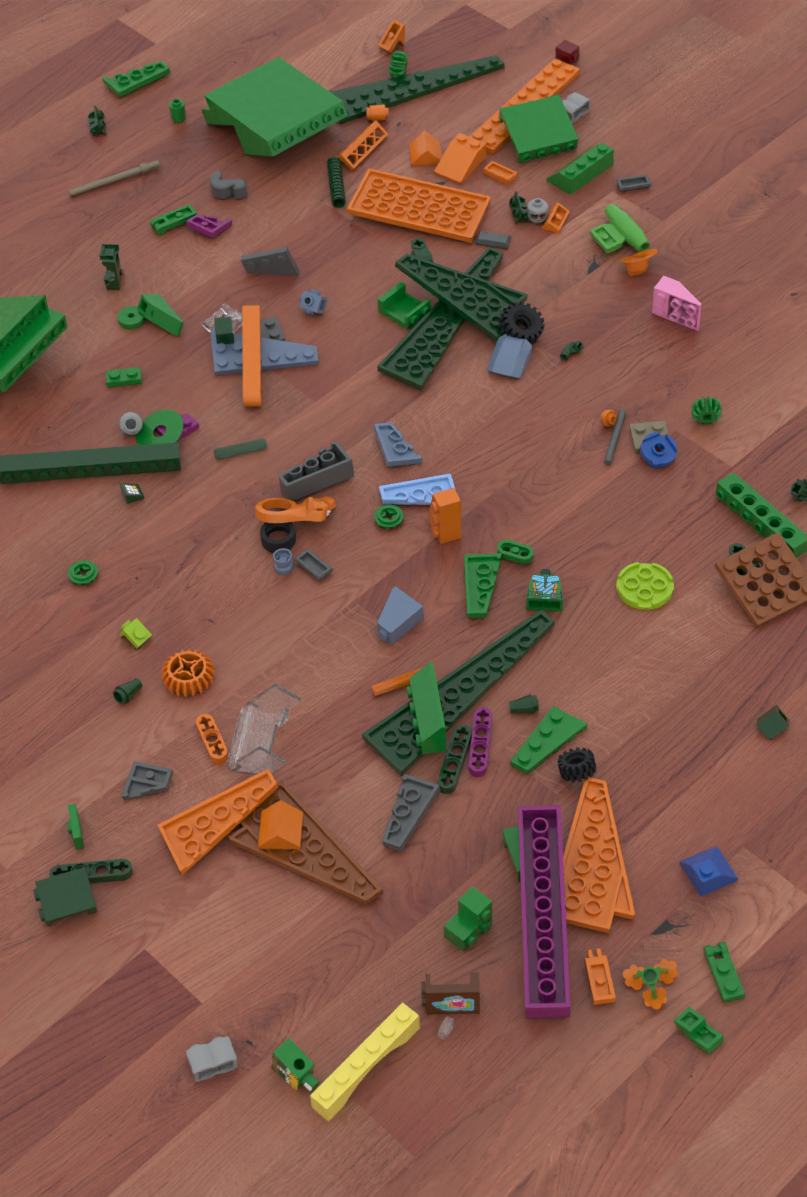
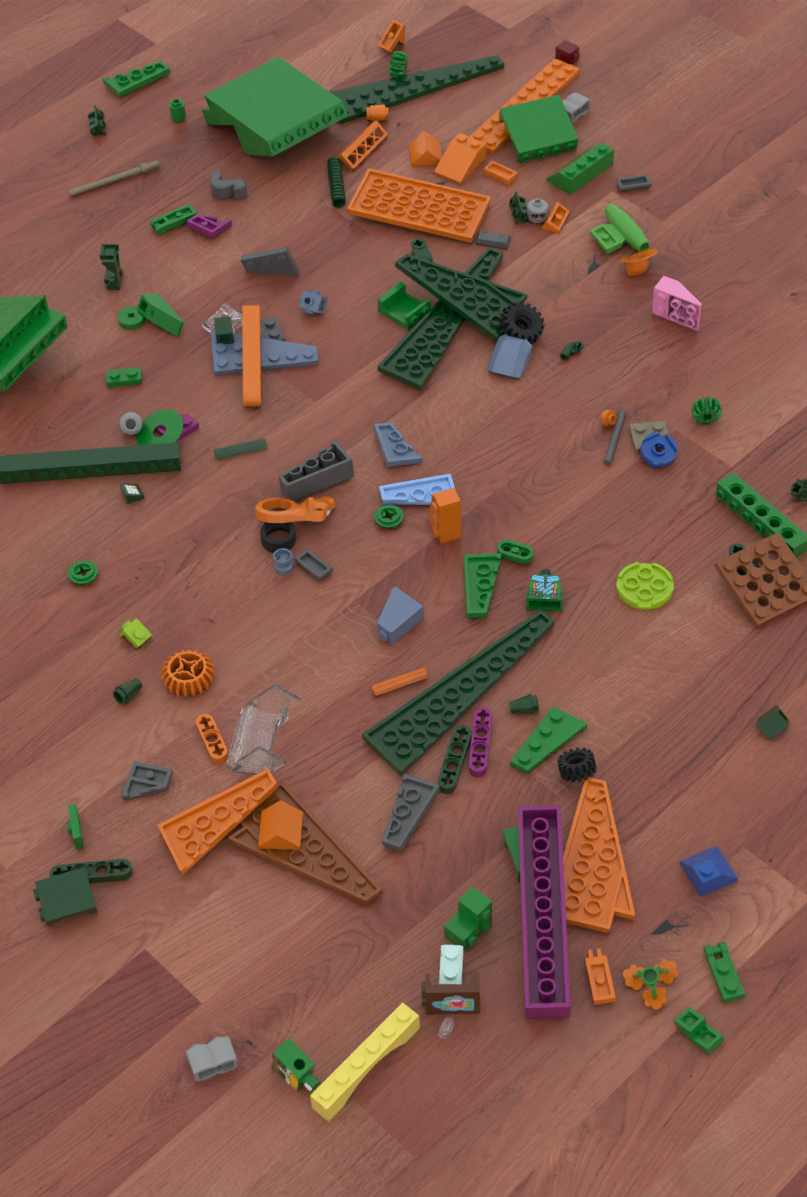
green slope [406,663,446,754] -> none
none -> light aqua brick [439,945,463,985]

